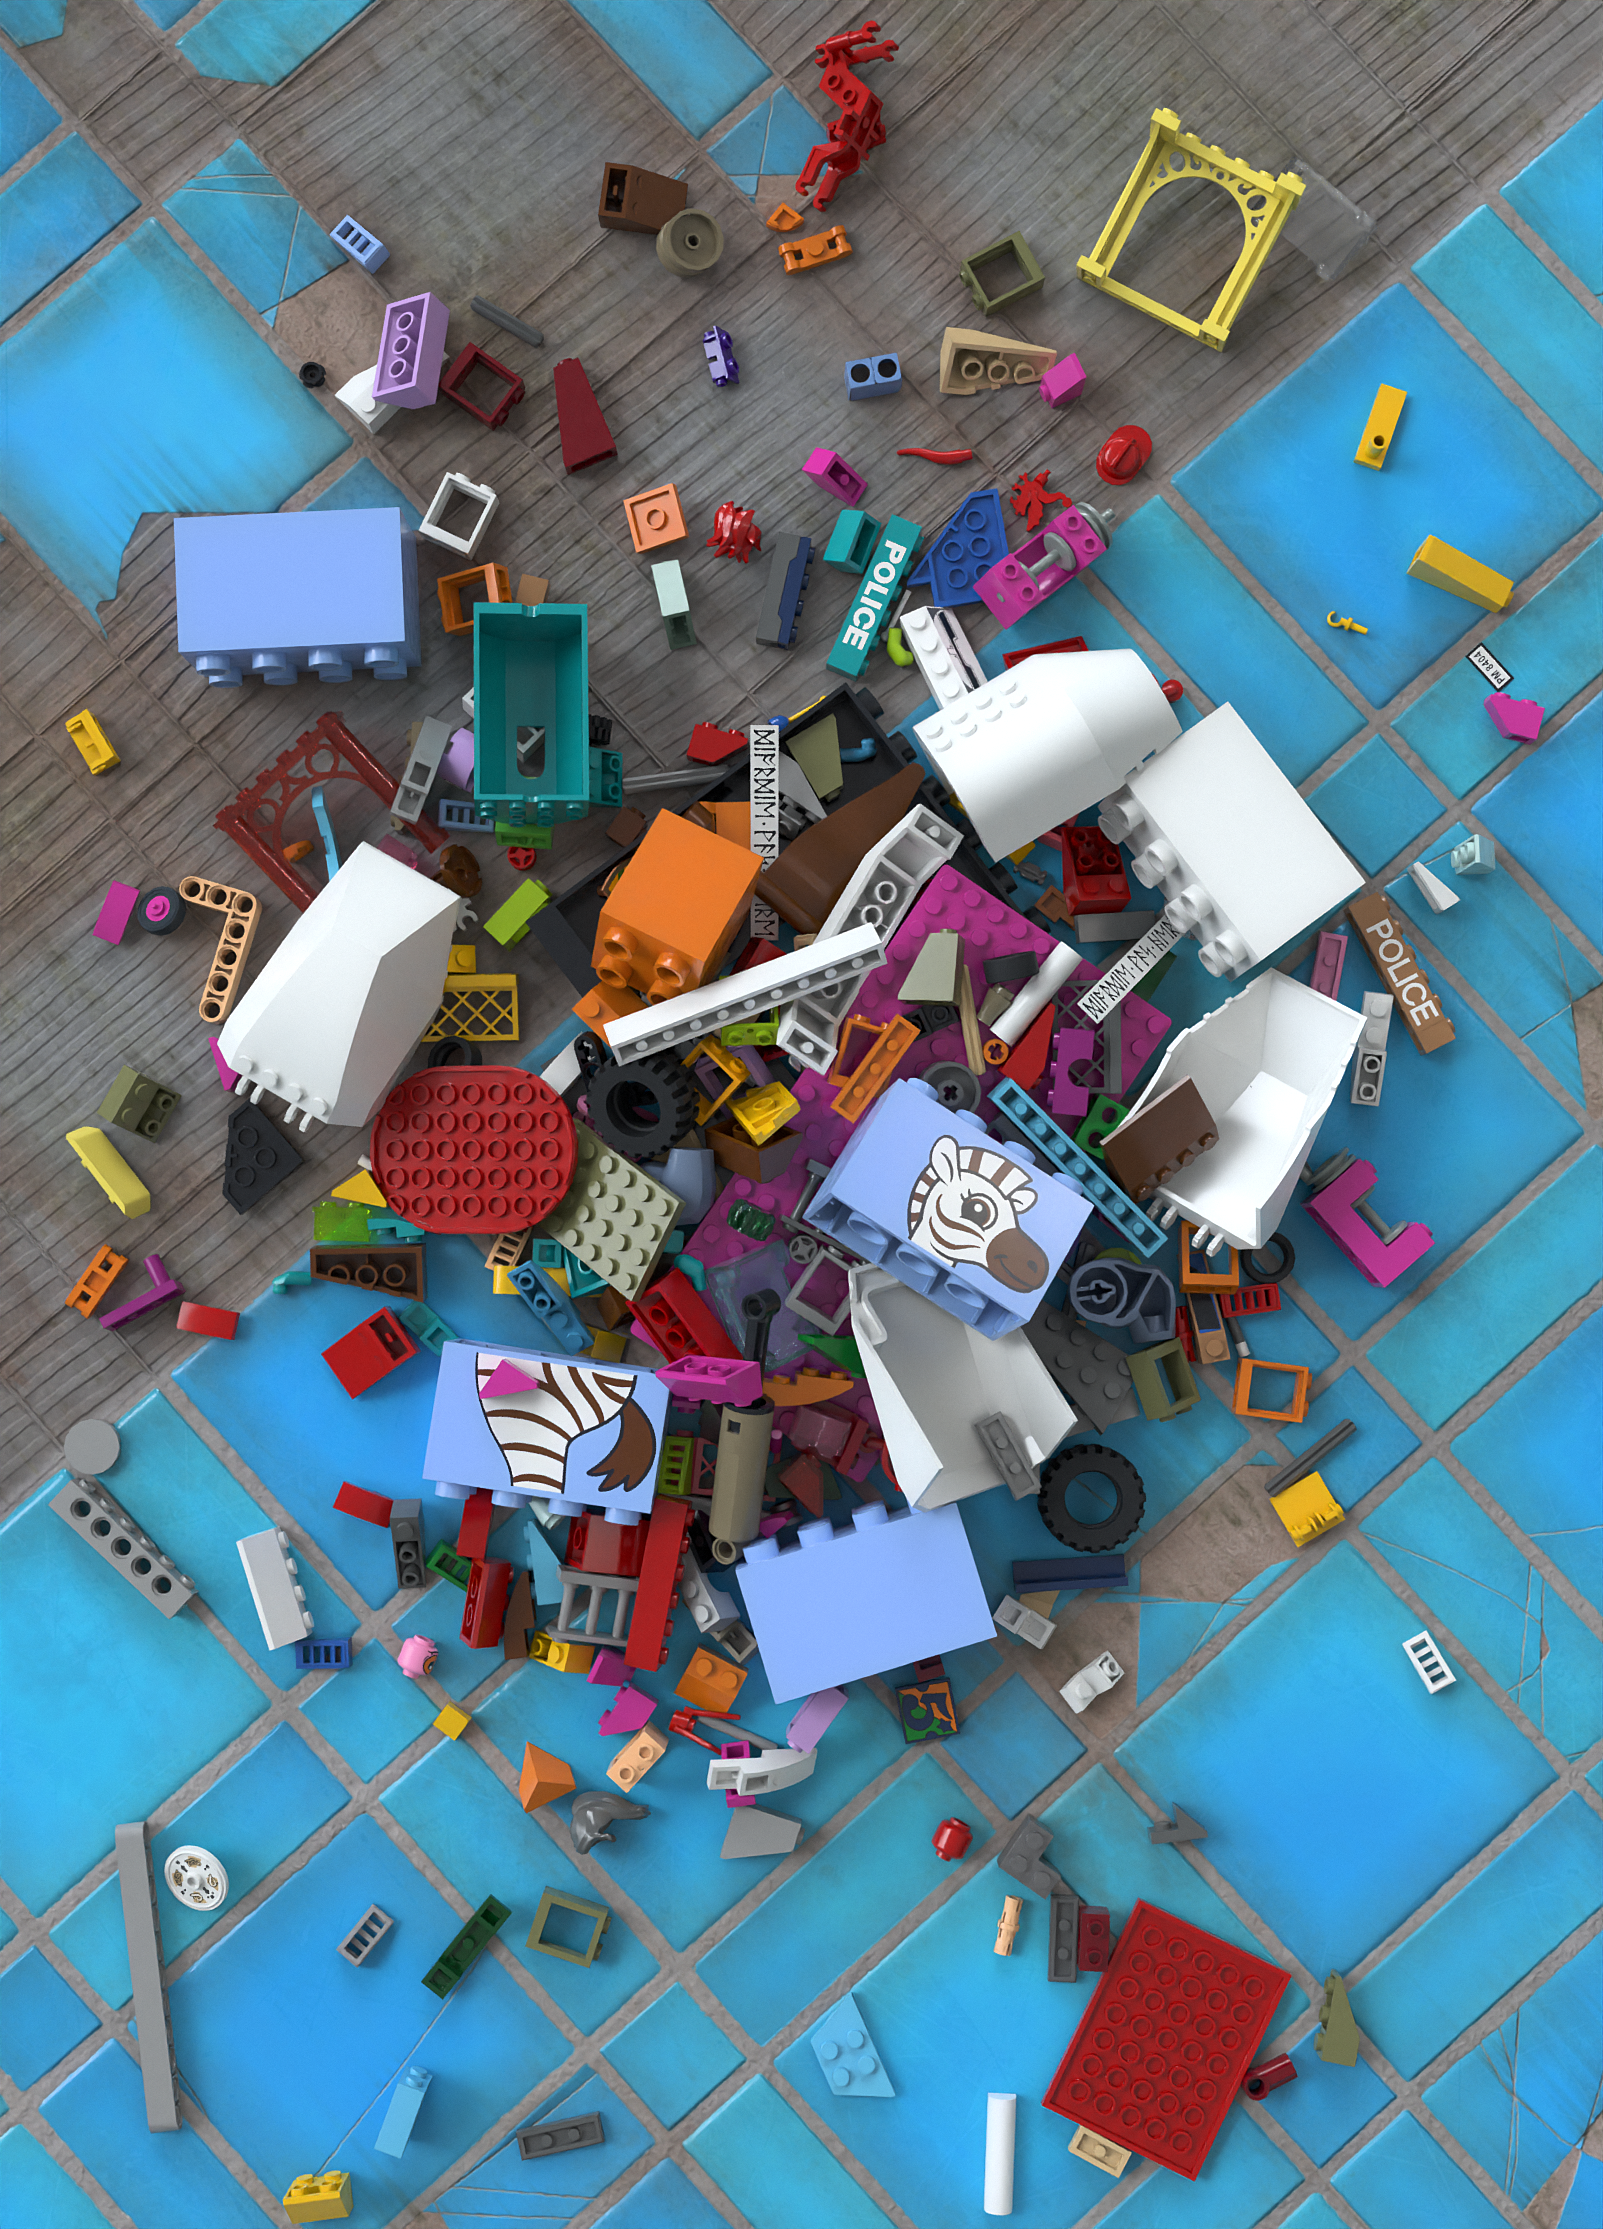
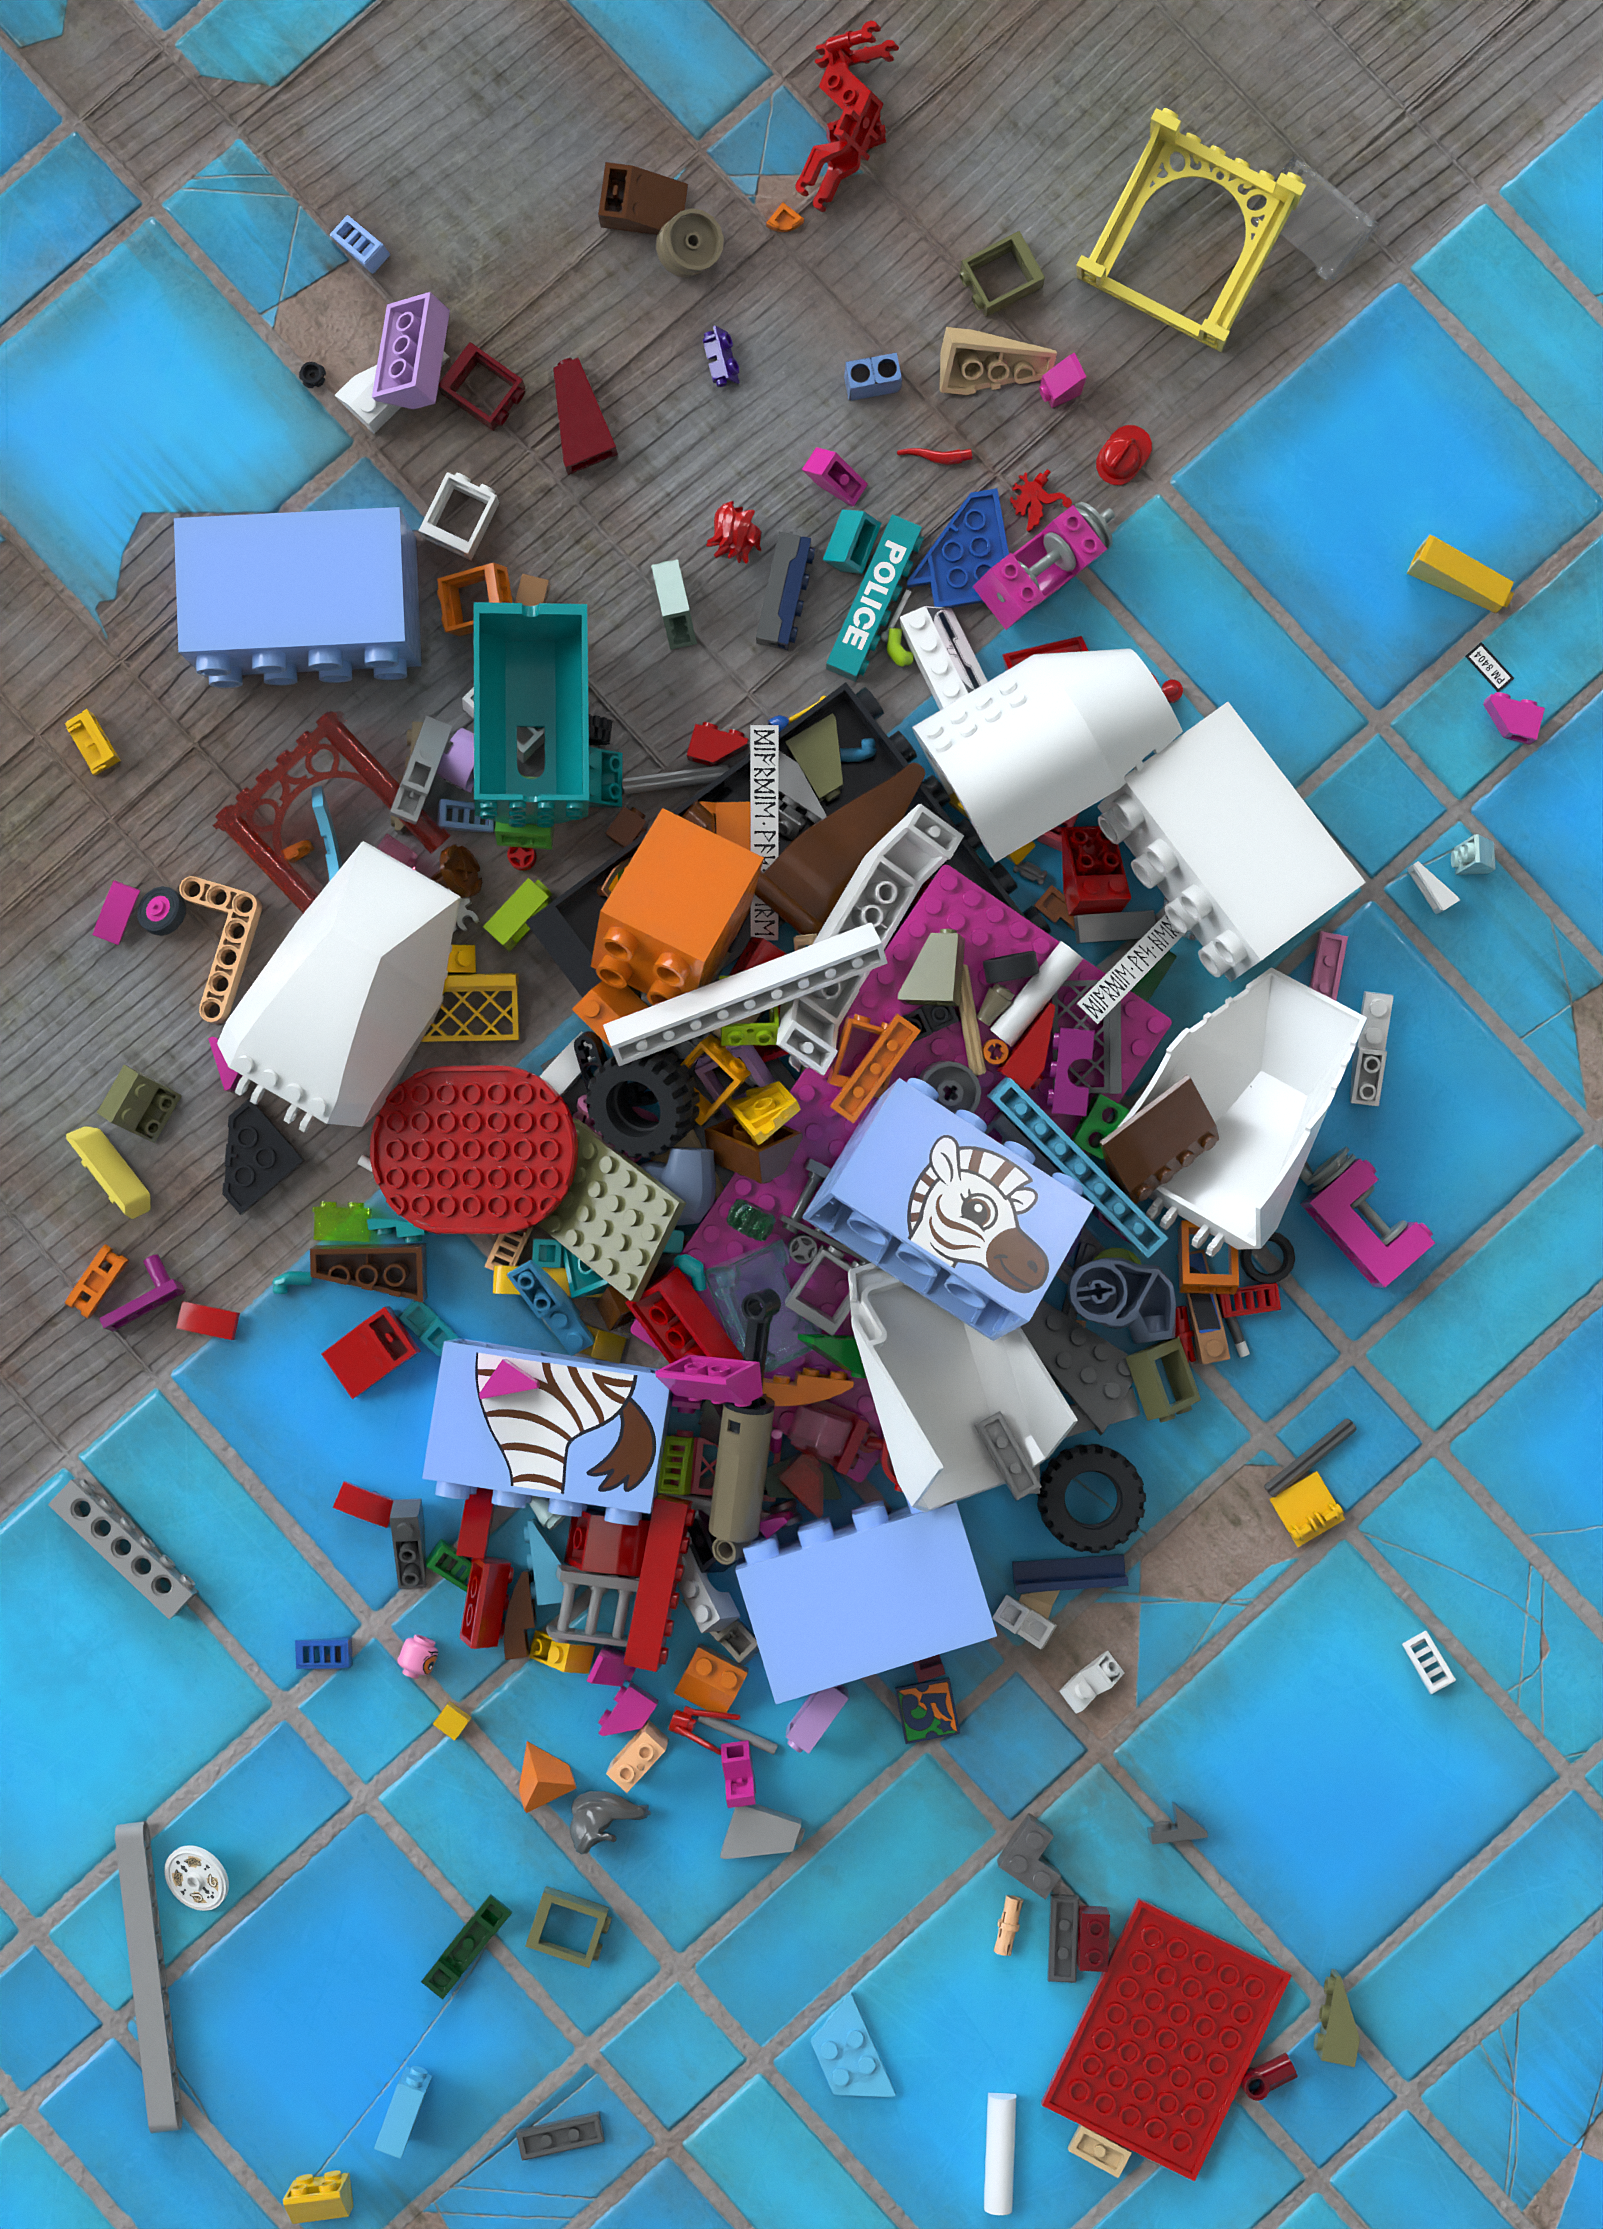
light grey tile [64,1419,121,1475] -> none
white slope [236,1526,314,1651] -> none
yellow slope [331,1169,390,1208] -> none
light grey slope [336,1904,394,1968] -> none
black tyre [428,1035,482,1068] -> none
dark grey axle [470,295,544,348] -> none
orange hinge [623,483,689,554] -> none
white slope [707,1748,817,1796] -> none
orange plate [778,225,853,275] -> none
red head [931,1817,973,1862] -> none
orange window [1231,1357,1312,1423] -> none
yellow hand [1327,611,1368,635] -> none
medium nougat brick [1343,892,1456,1056] -> none
yellow piece [1353,383,1407,471] -> none

